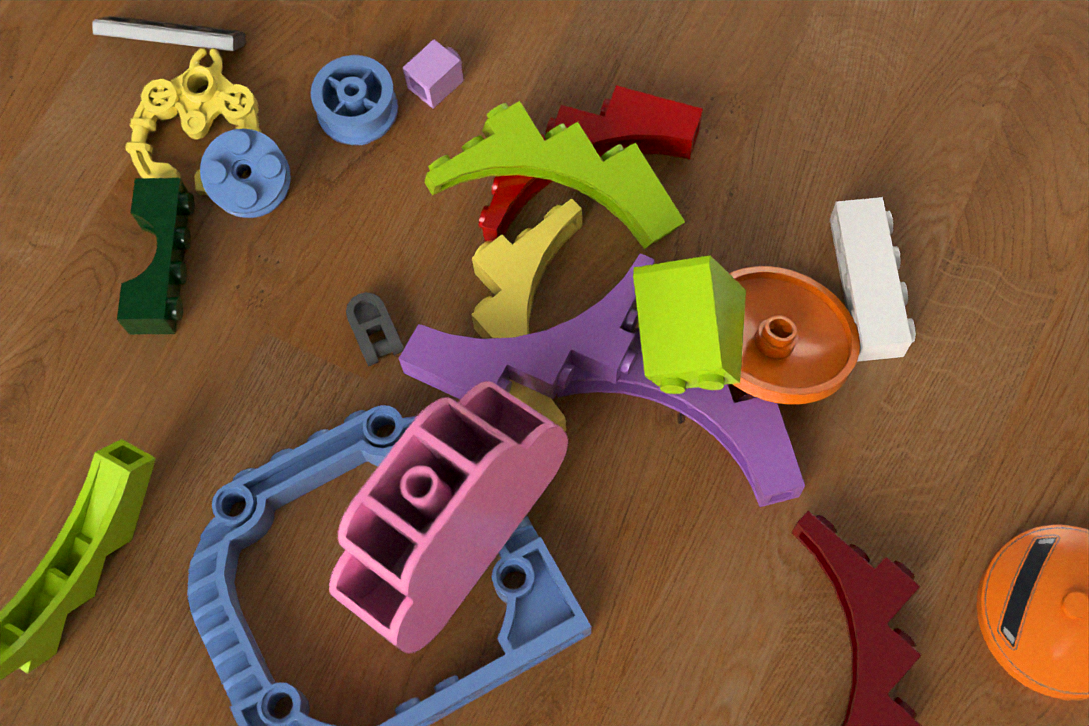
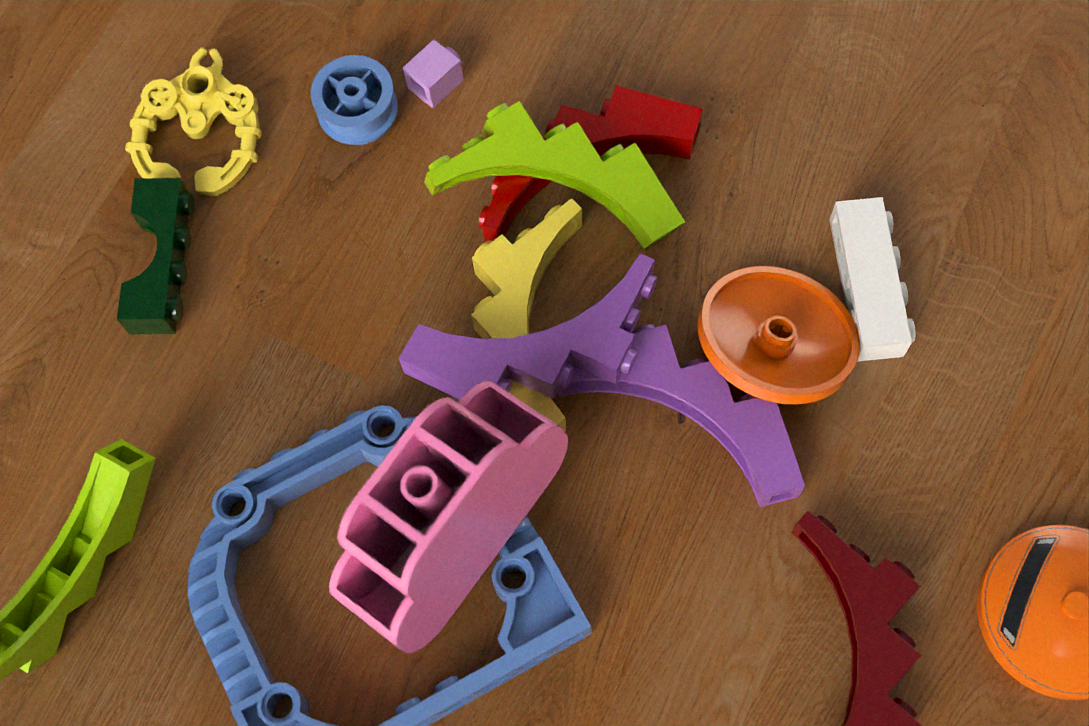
tile [93,16,245,51] -> none
medium blue wheel [200,129,291,218] -> none
dark grey plate [346,292,404,367] -> none
lime slope [633,255,746,394] -> none

